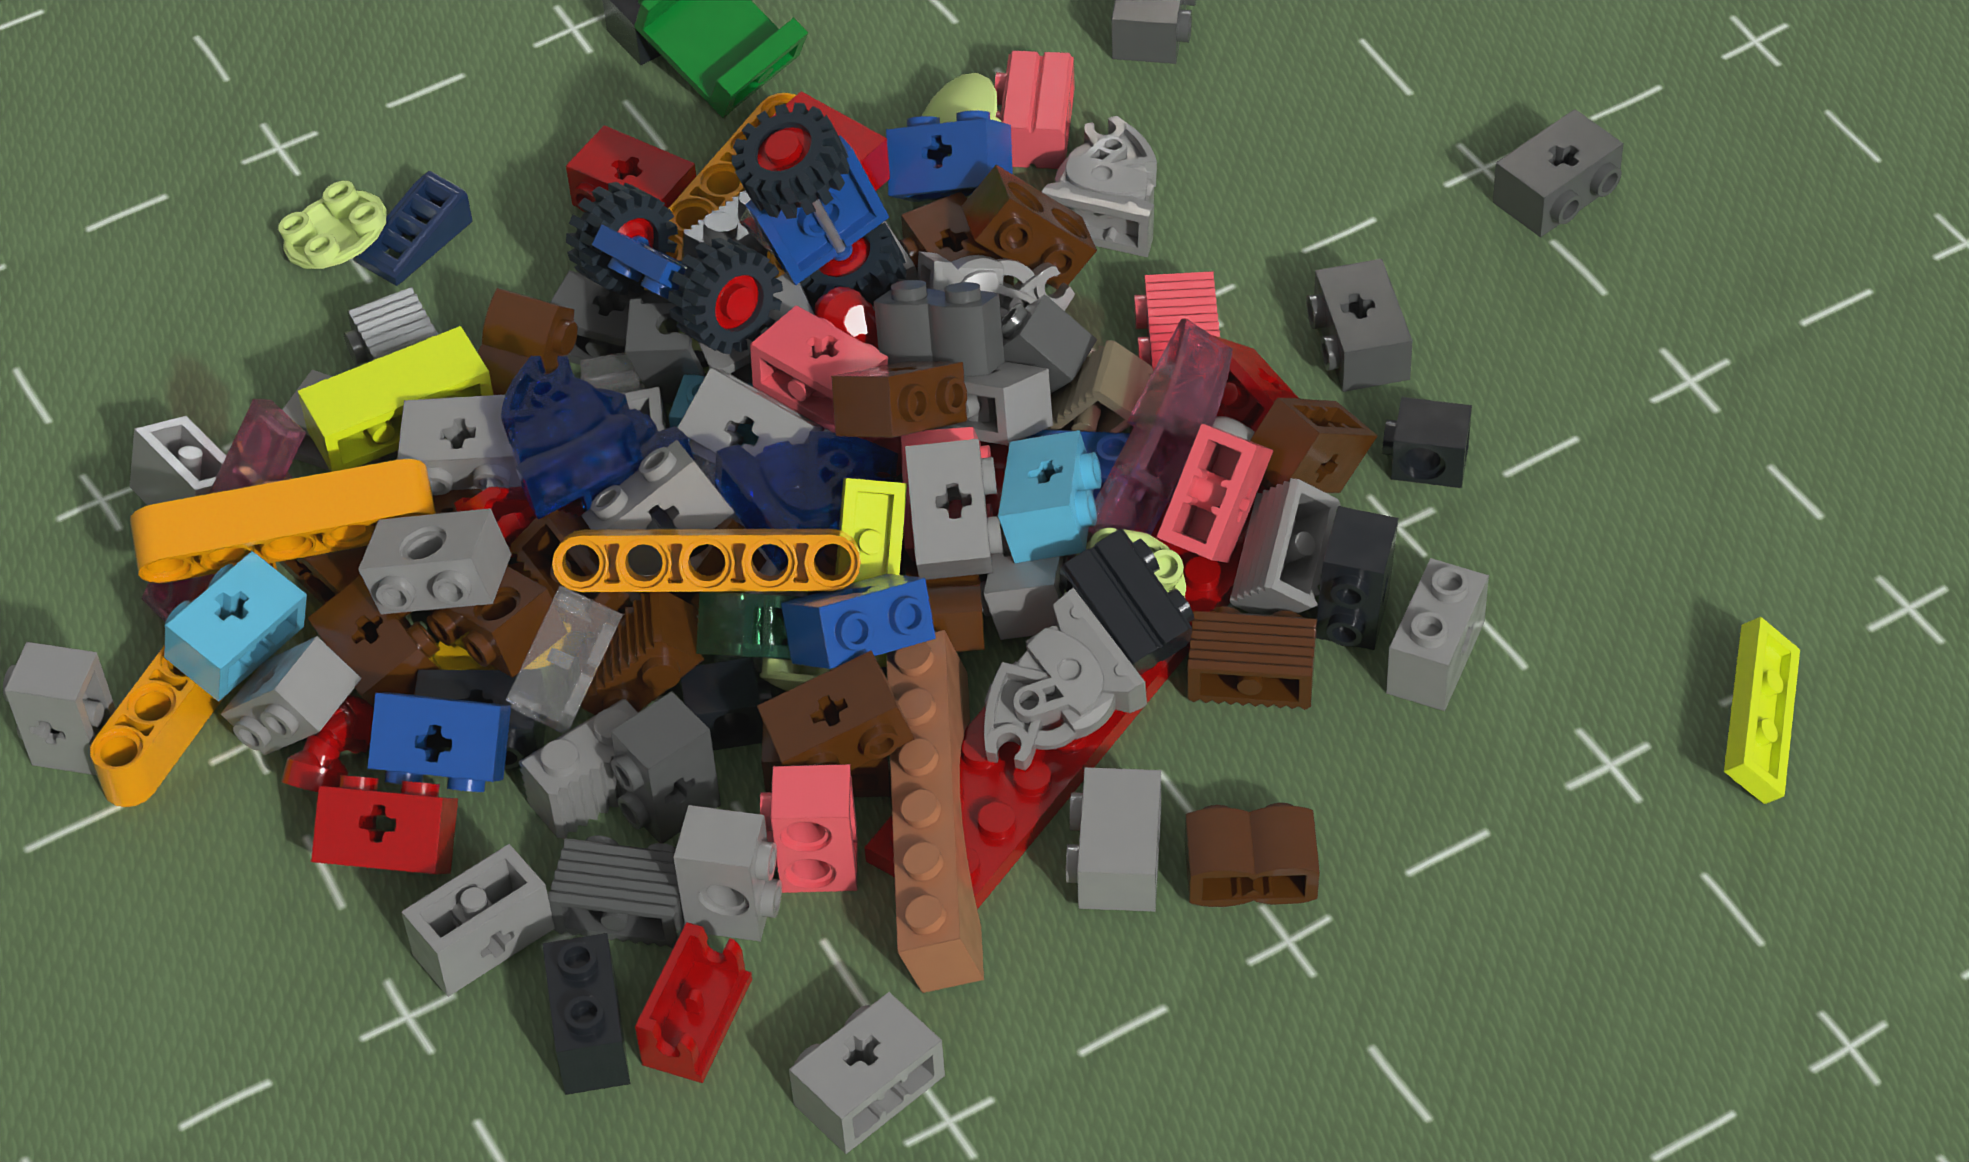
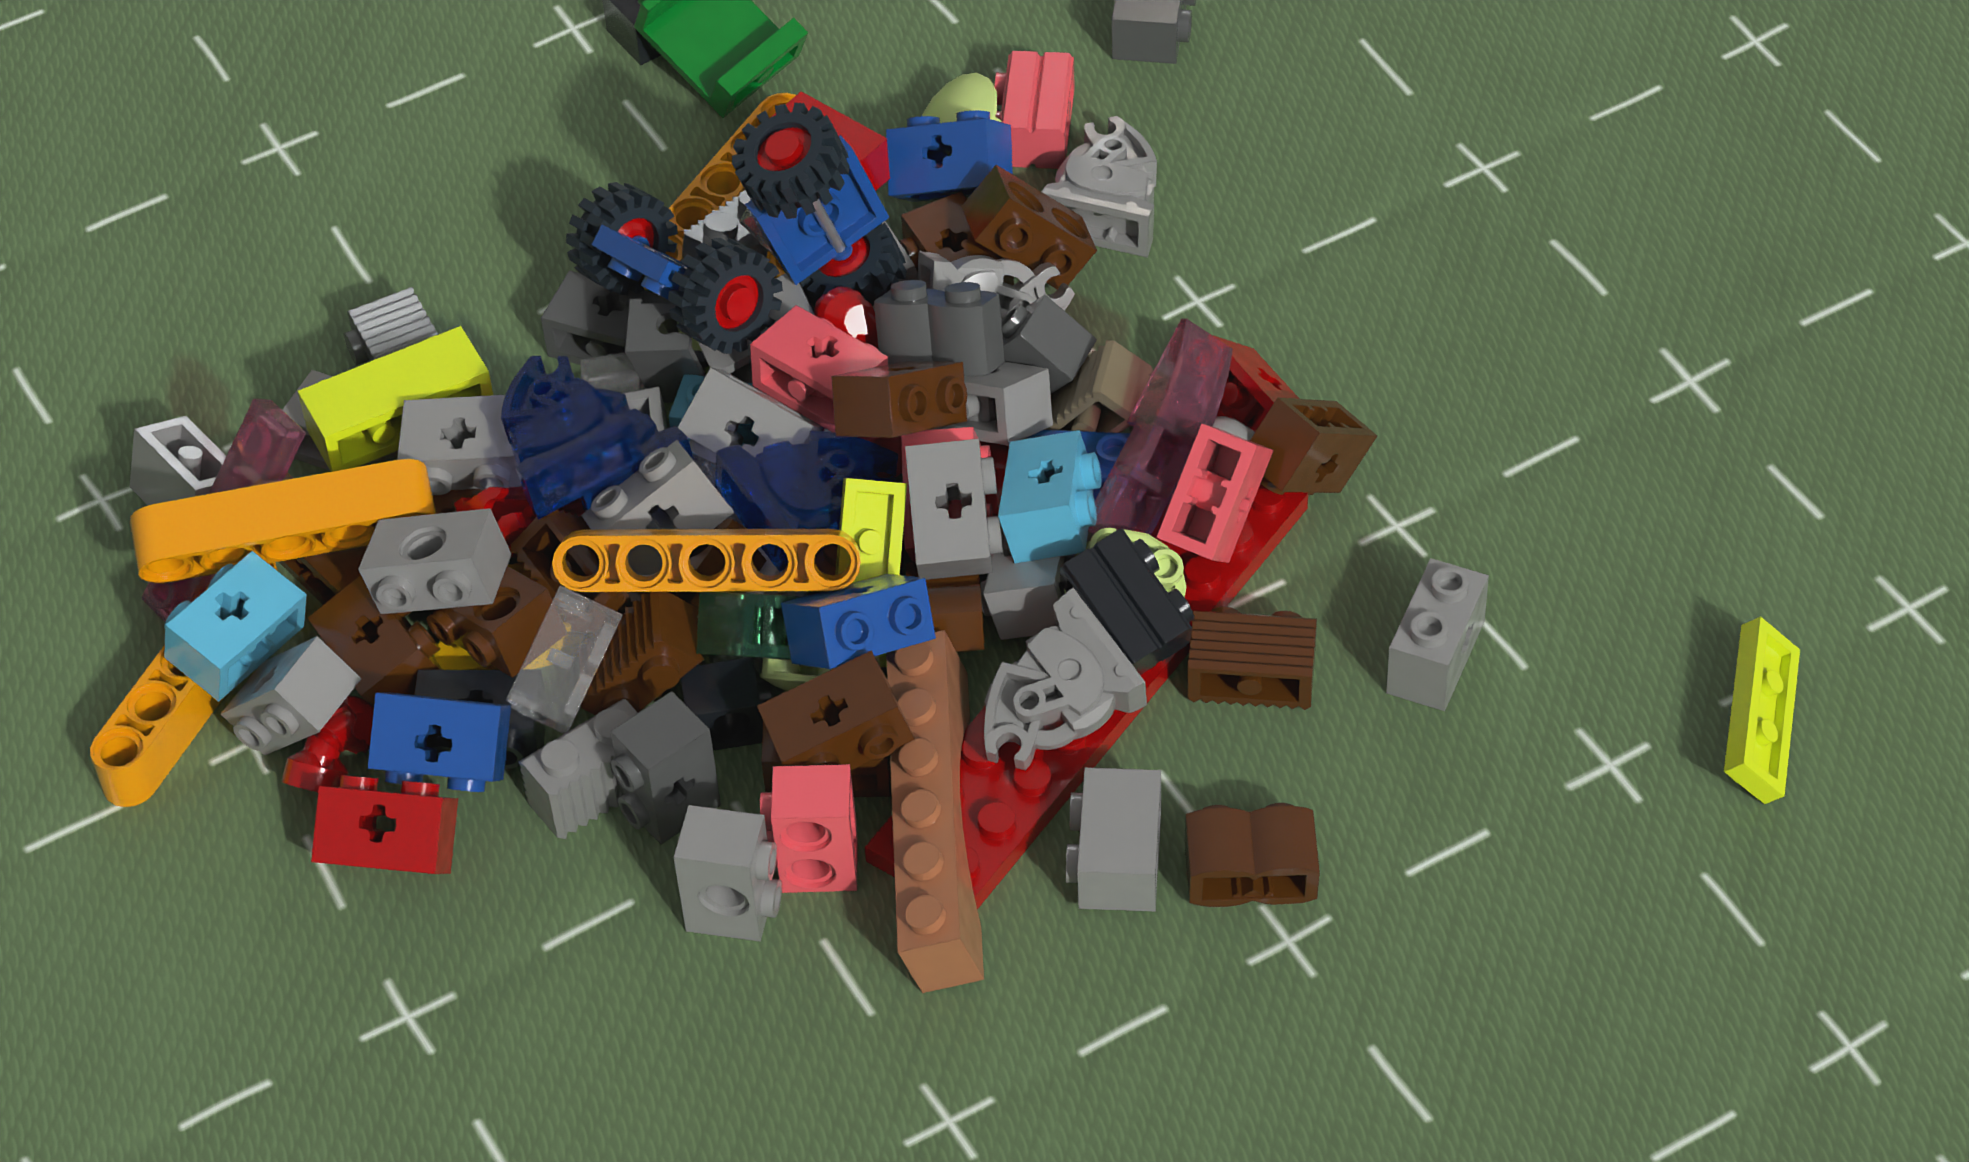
light grey brick [3,642,116,775] -> none
yellowish green dish [278,181,387,269] -> none
dark blue slope [355,171,473,286] -> none
light grey brick [401,844,555,997] -> none
reddish brown brick [478,288,578,420] -> none
black brick [542,933,631,1095] -> none
dark grey brick [548,835,685,949] -> none
red brick [566,125,696,212] -> none
red hinge [635,922,752,1083] -> none
light grey brick [789,992,945,1154] -> none
coral brick [1134,271,1220,381] -> none
light grey brick [1230,478,1341,615] -> none
dark grey brick [1306,259,1413,392] -> none
black brick [1316,506,1399,650] -> none
black brick [1382,397,1472,488] -> none
dark grey brick [1493,109,1624,238] -> none

